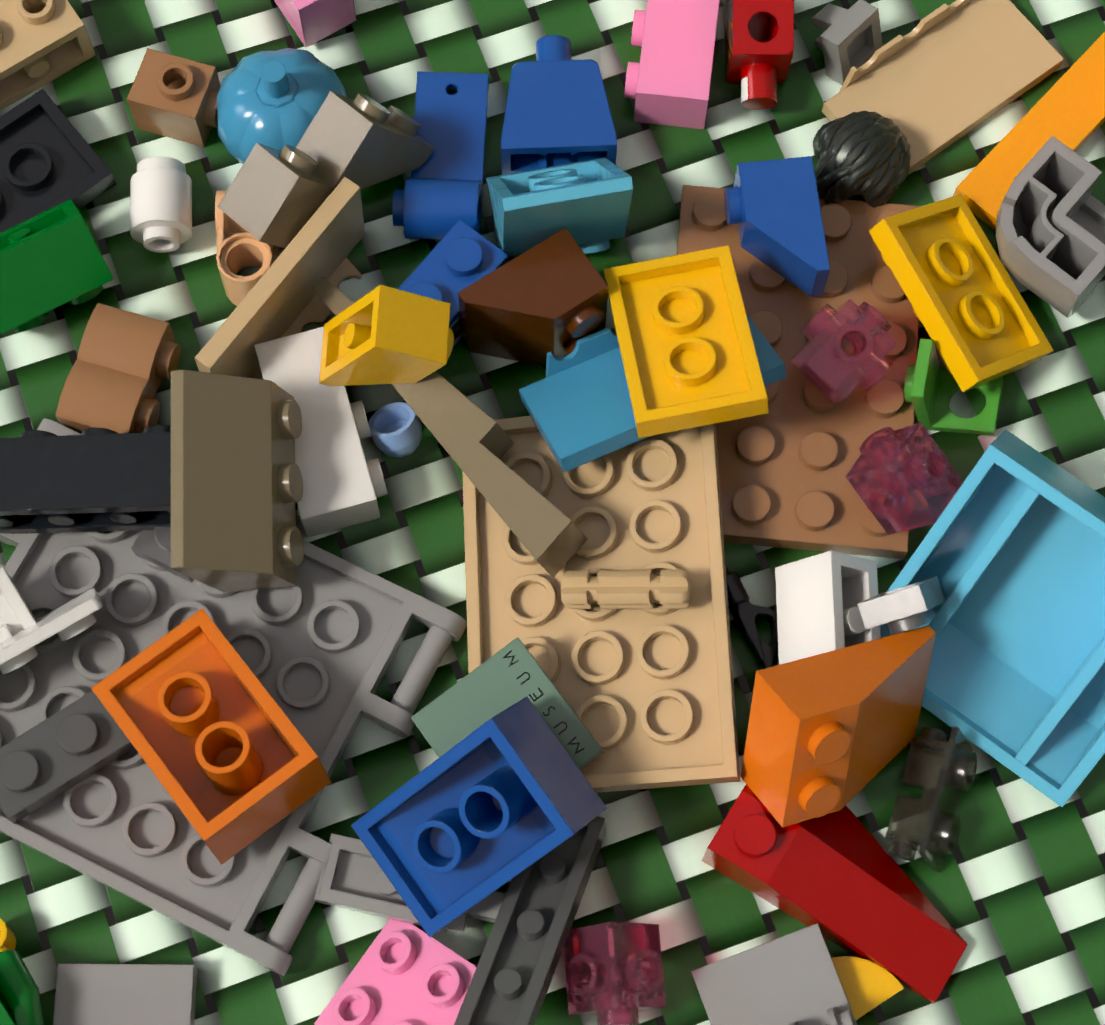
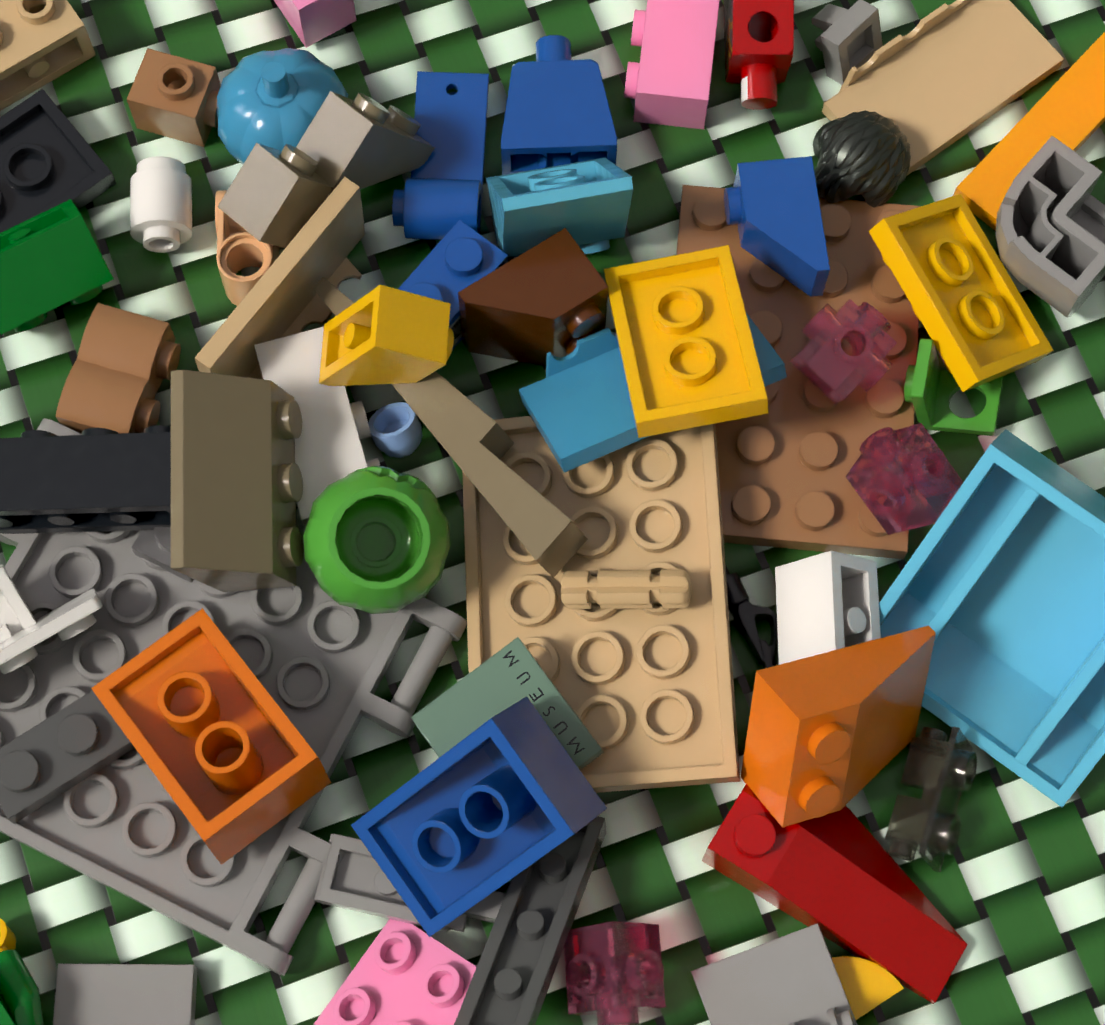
plate [857,576,945,634] -> none
none -> bright green piece [303,466,451,614]

